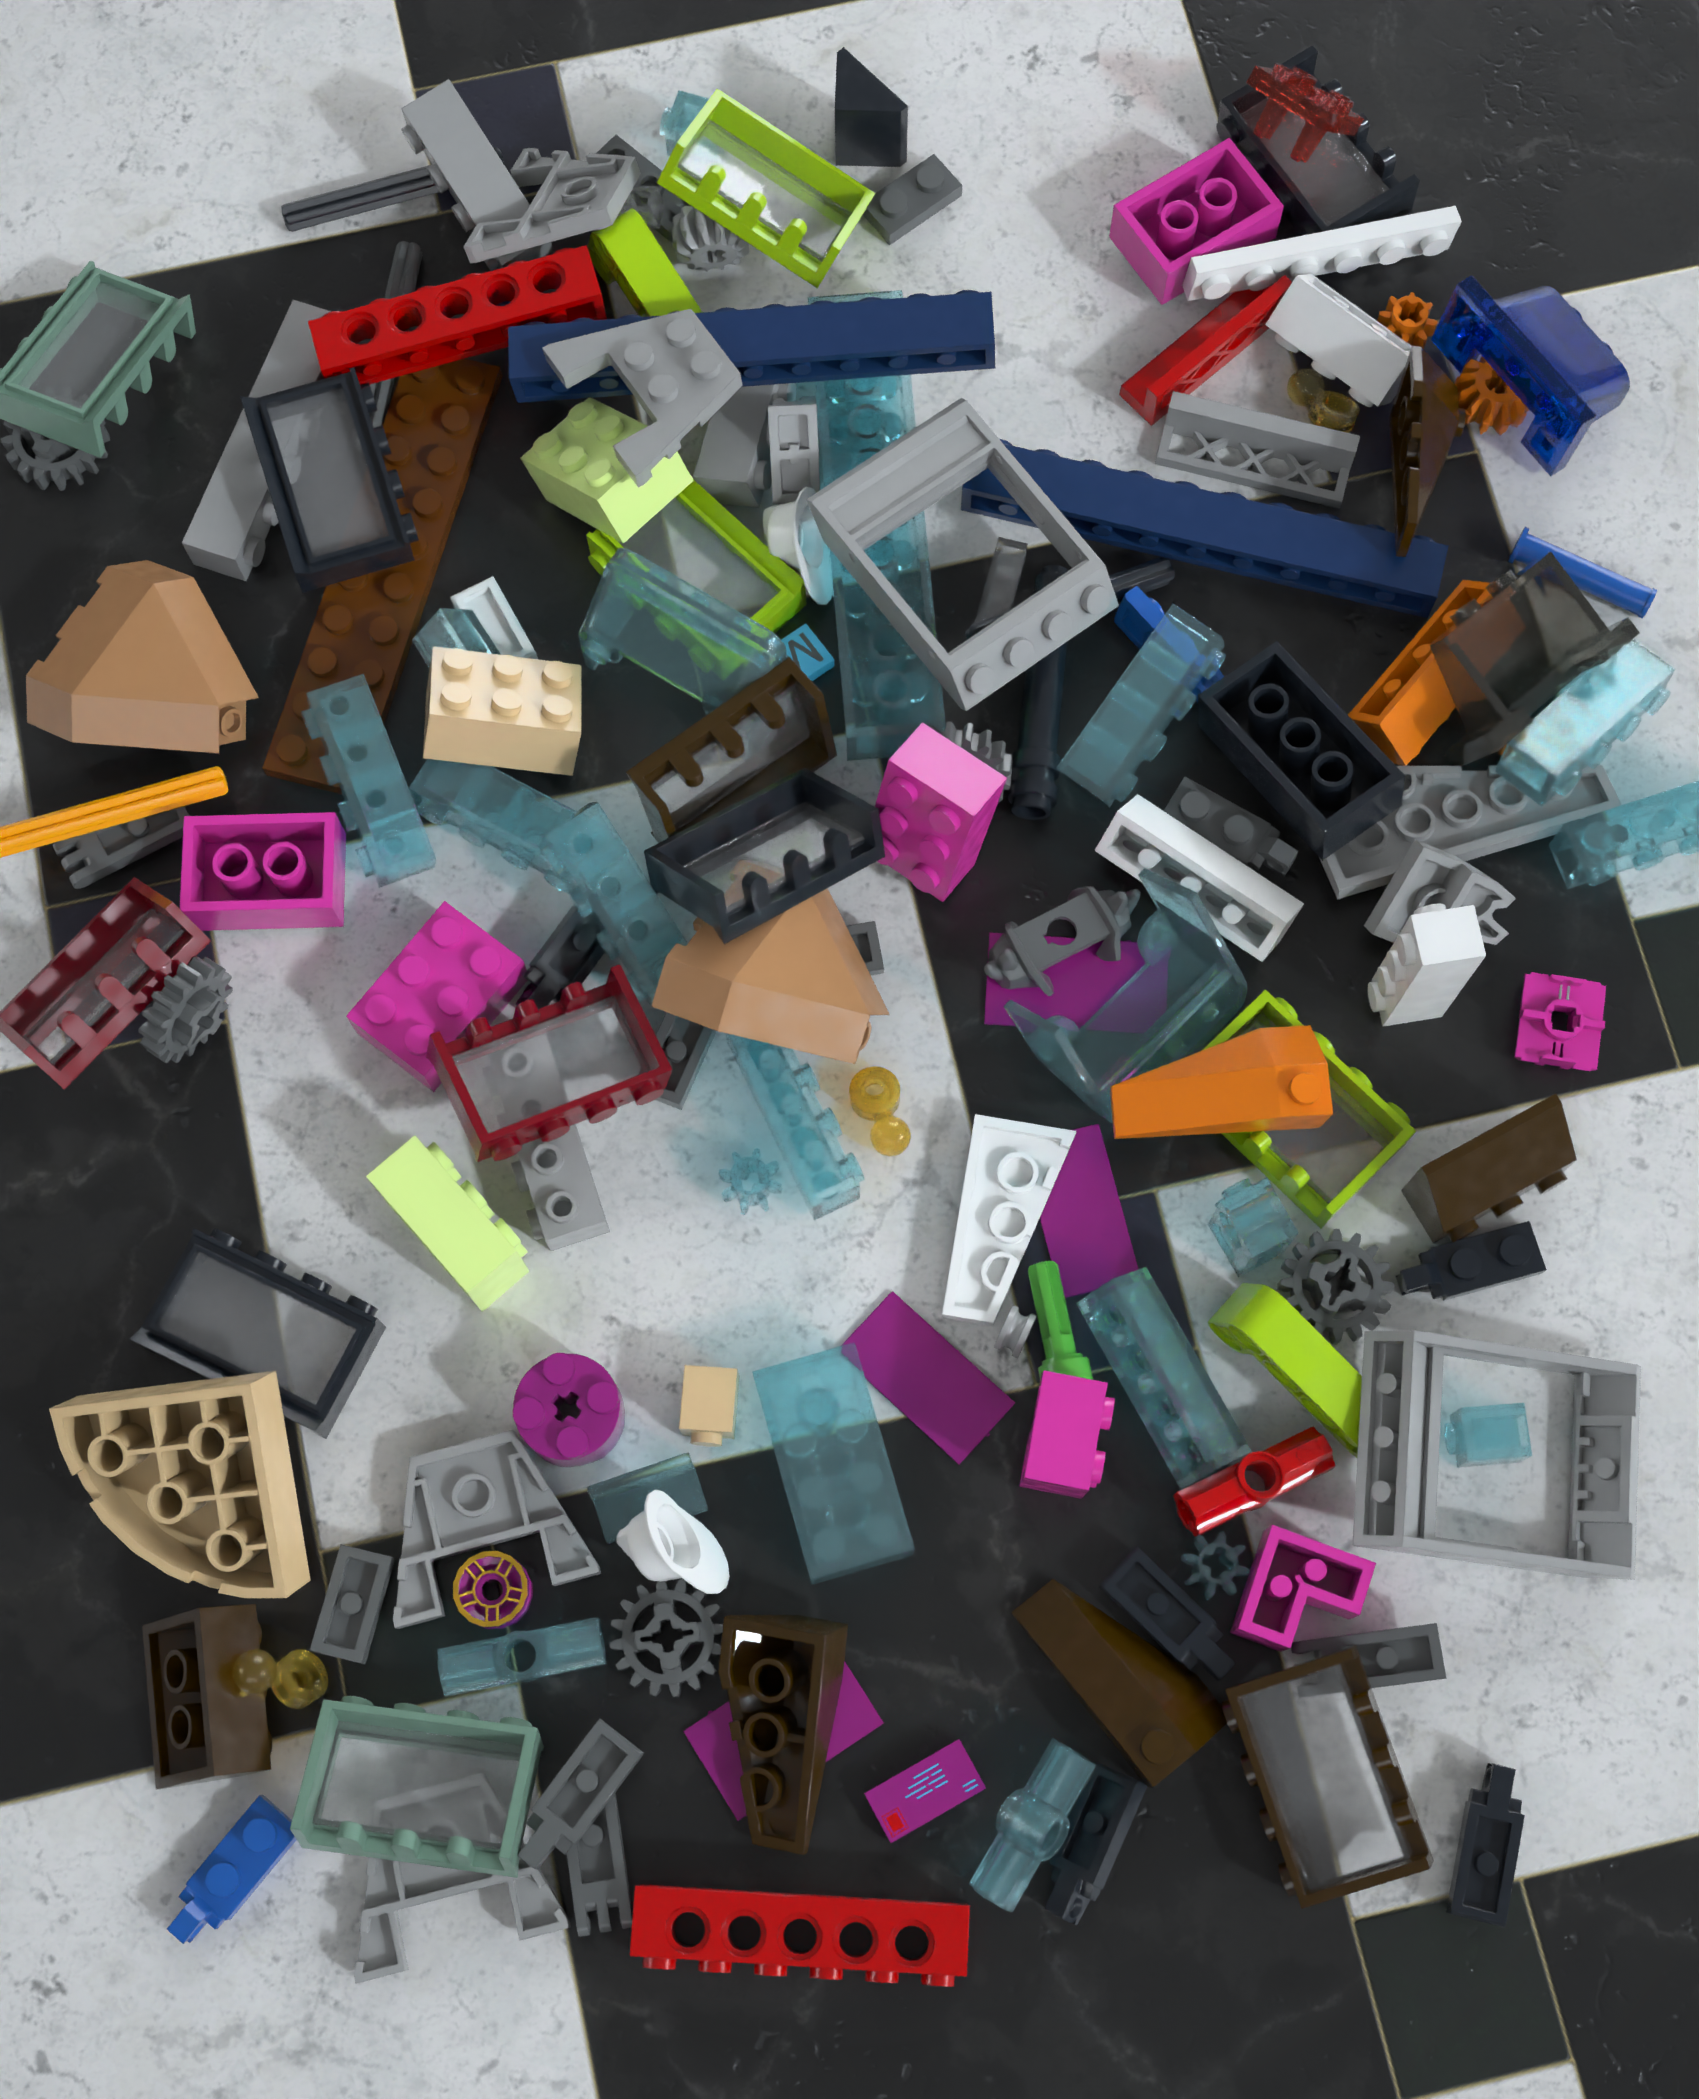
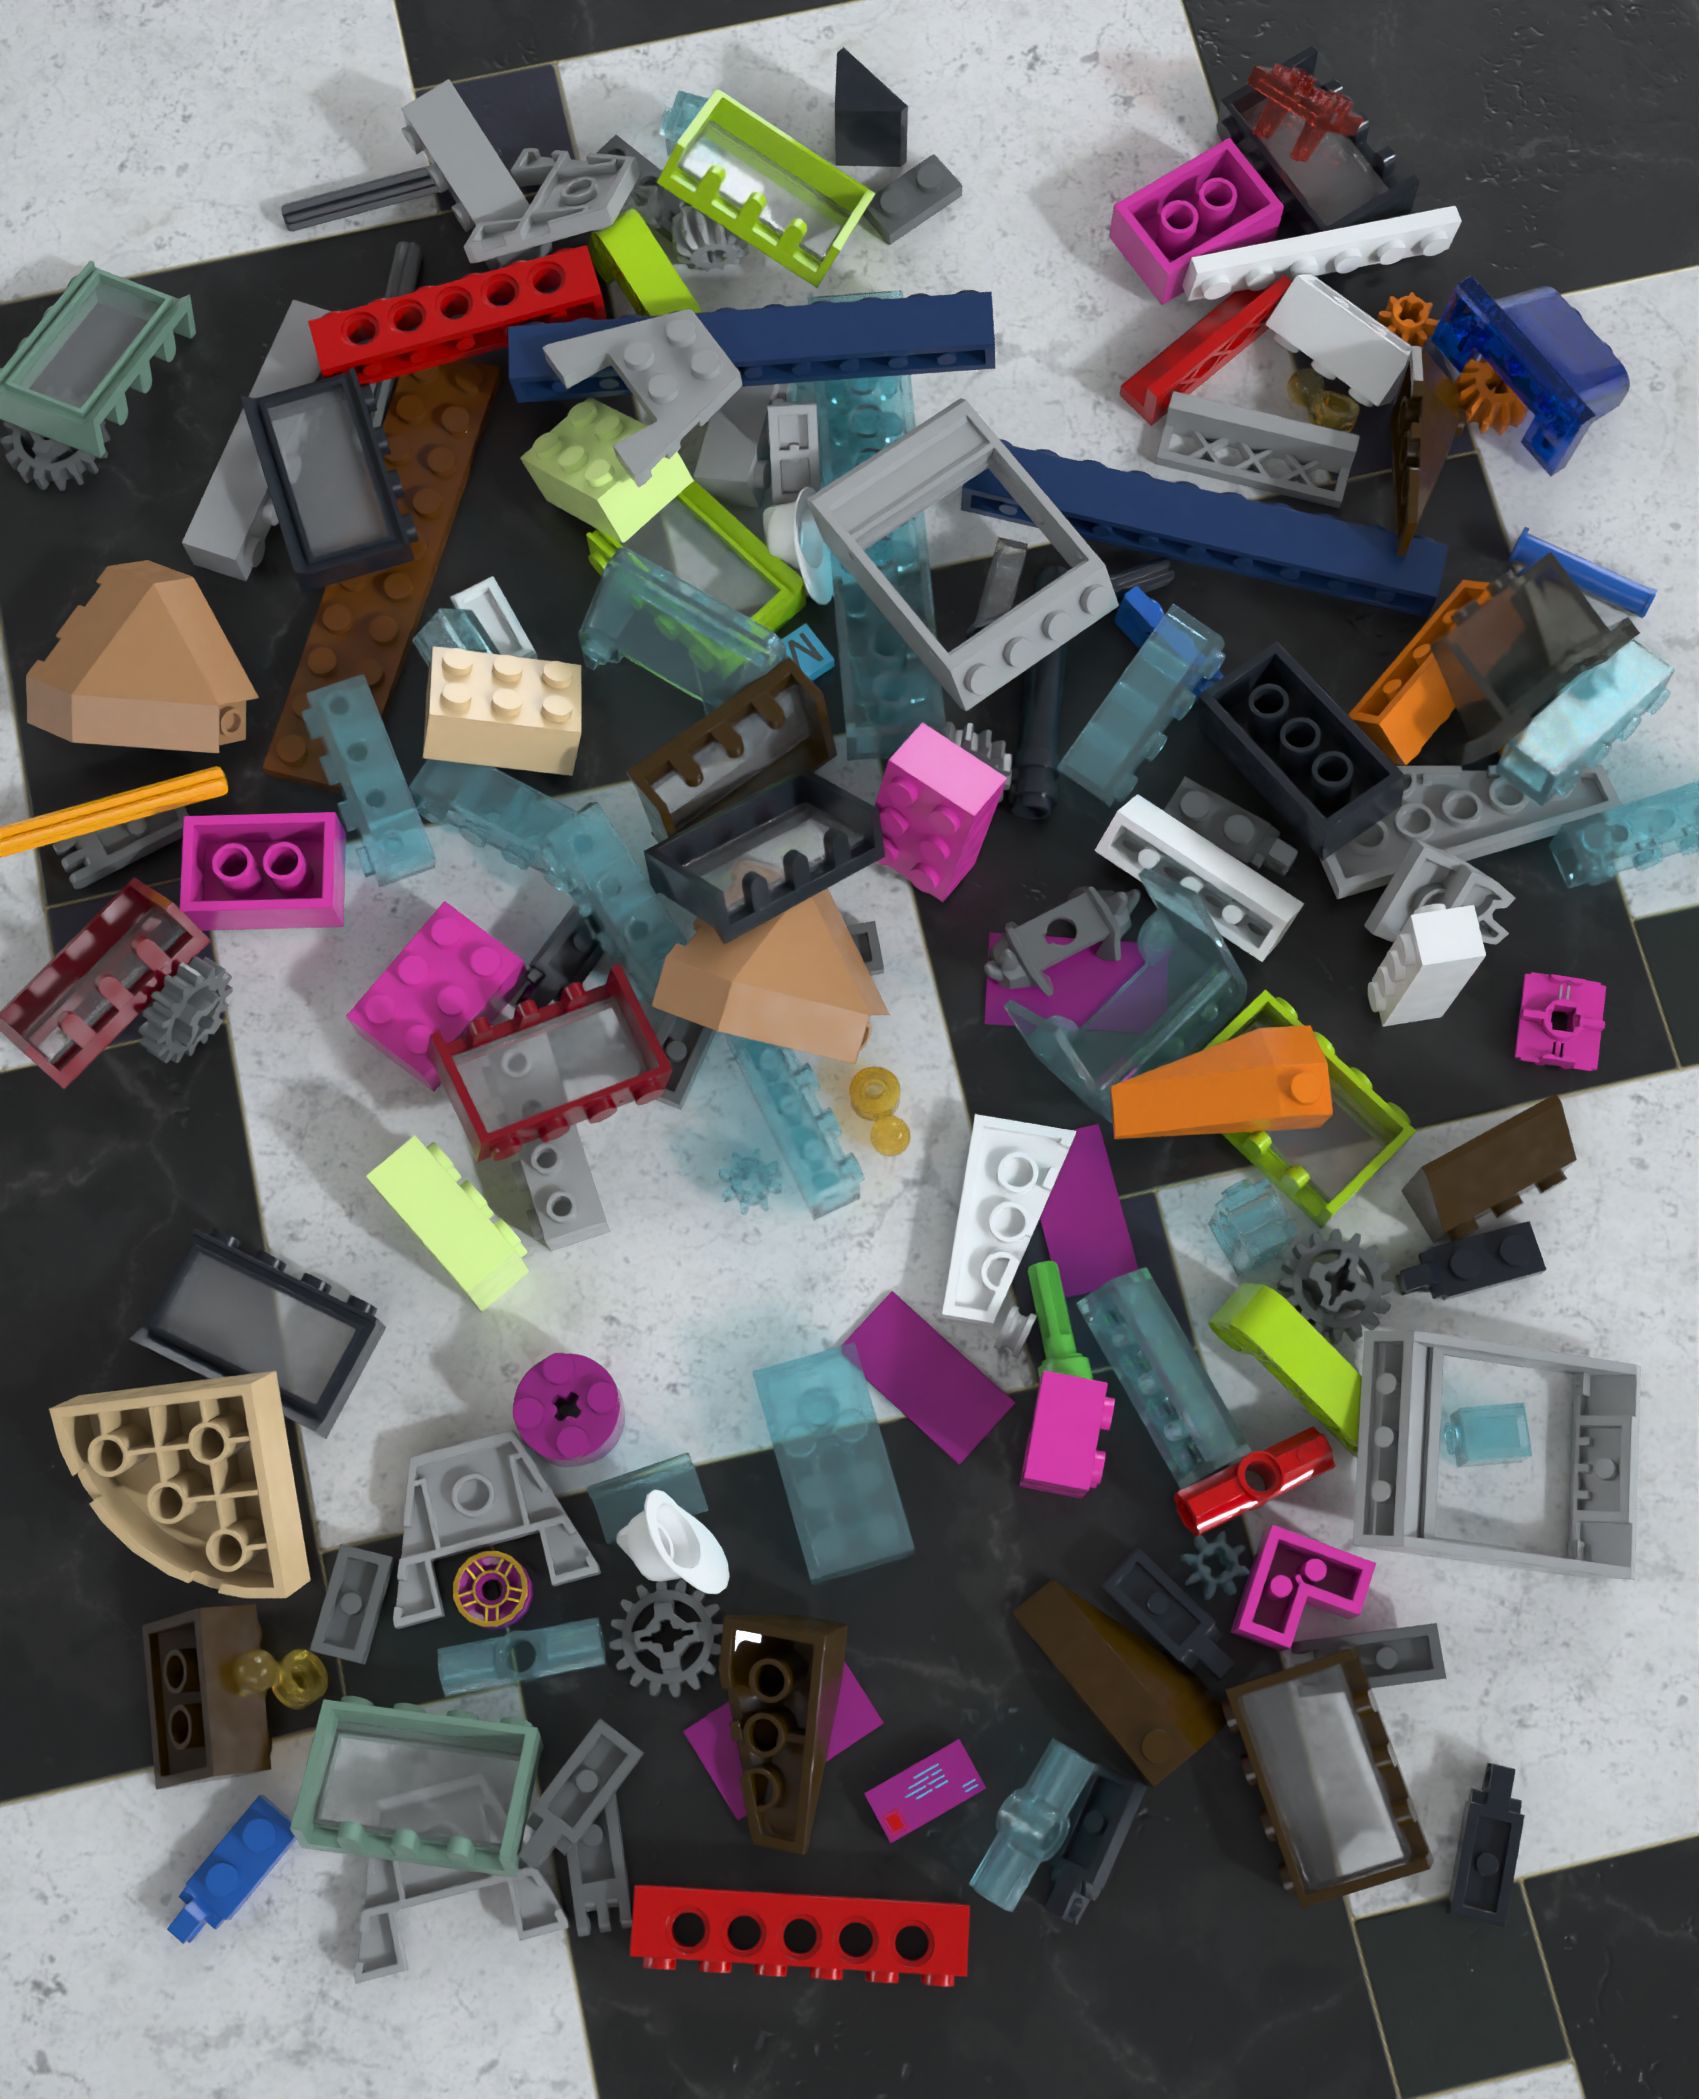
tan brick [679,1365,740,1447] -> none

